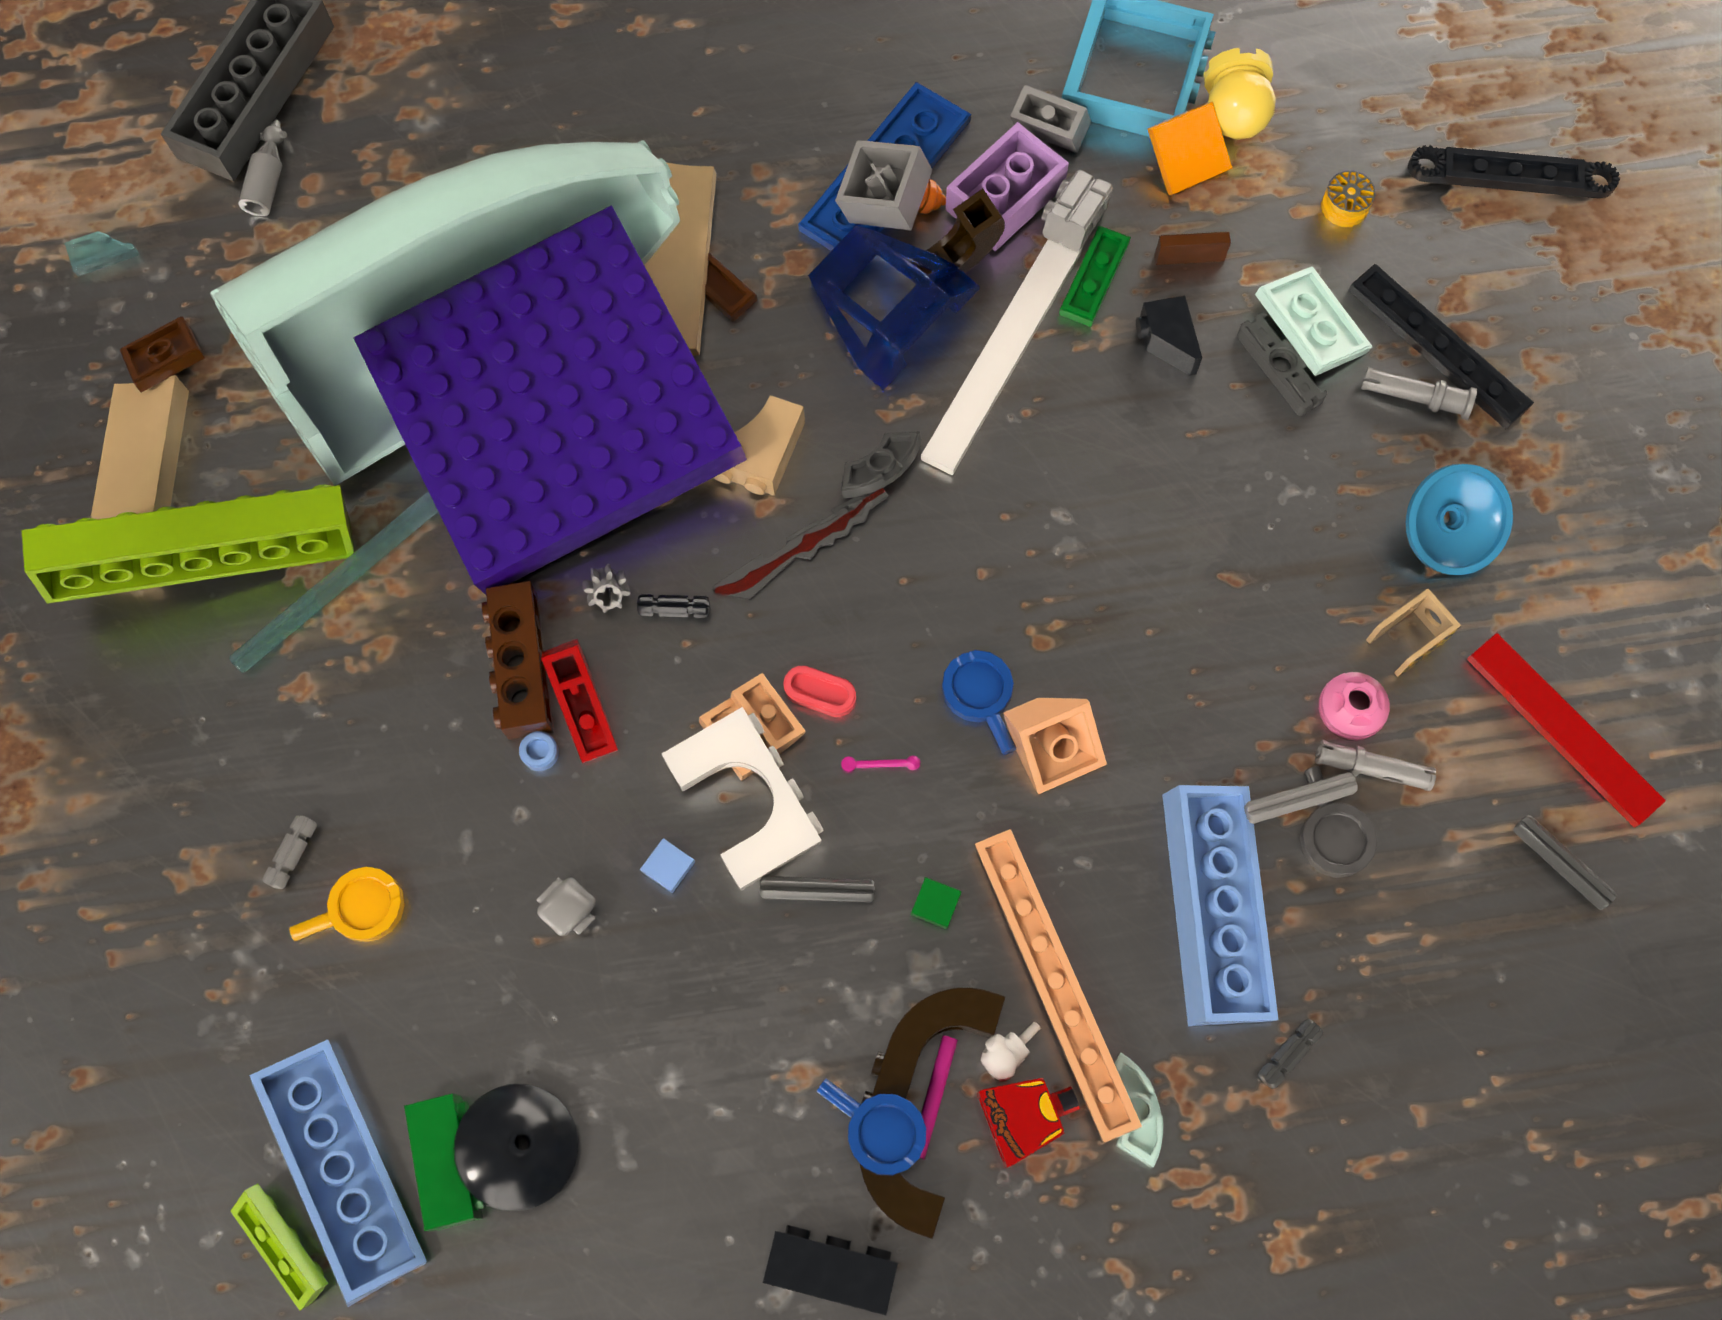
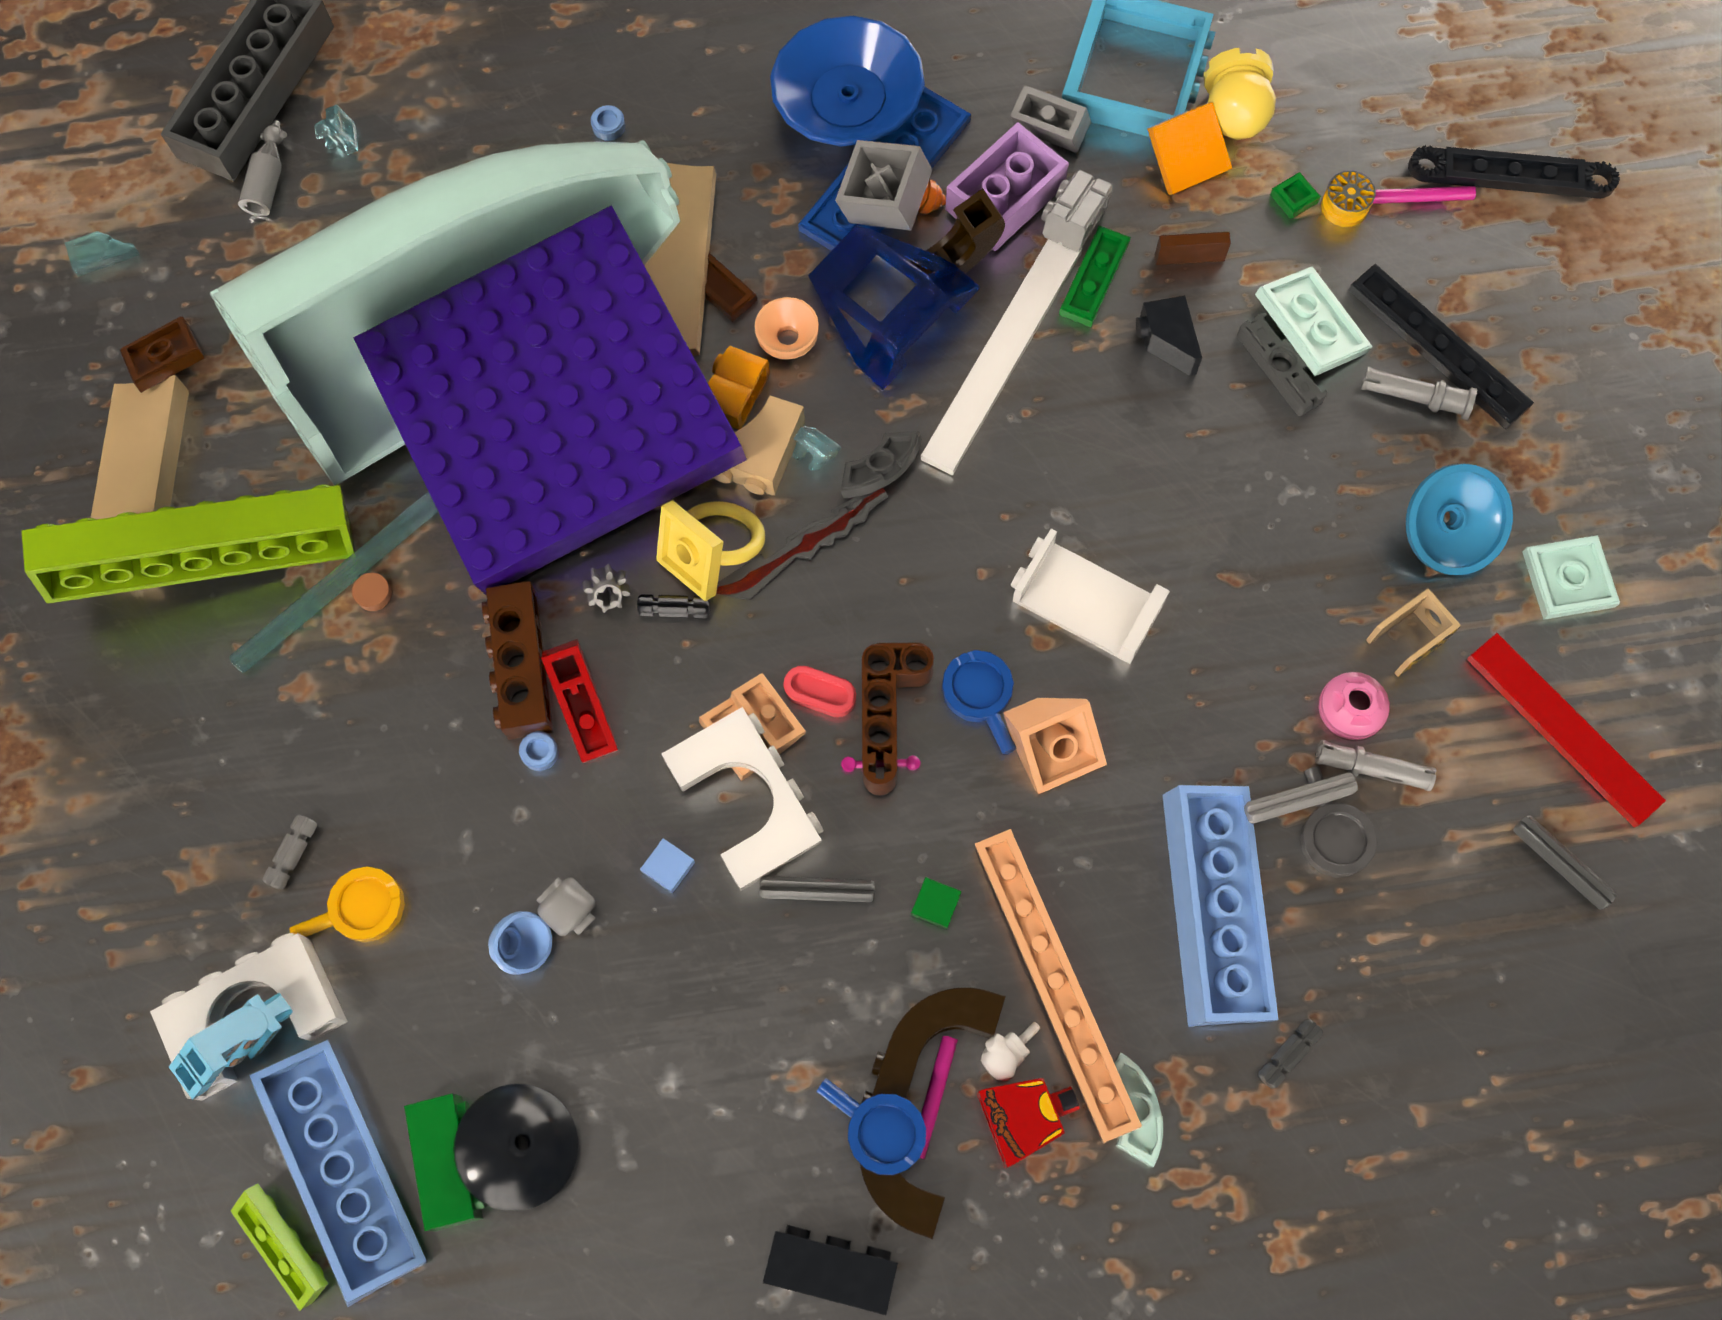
none -> white arch [150,933,348,1101]
none -> medium azure hips [169,993,293,1100]
none -> clear light blue tile [315,105,358,155]
none -> nougat tile [352,573,392,611]
none -> light blue piece [488,911,552,975]
none -> light blue tile [591,105,626,141]
none -> light yellow tile [656,500,766,601]
none -> light orange brick [708,346,770,430]
none -> light nougat piece [754,297,819,360]
none -> blue dish [770,15,925,147]
none -> clear light blue tile [793,427,842,471]
none -> reddish brown beam [862,643,934,796]
none -> white panel [1011,529,1170,664]
none -> green tile [1270,172,1321,219]
none -> dark pink bar [1369,186,1476,204]
none -> light aqua tile [1522,535,1620,620]

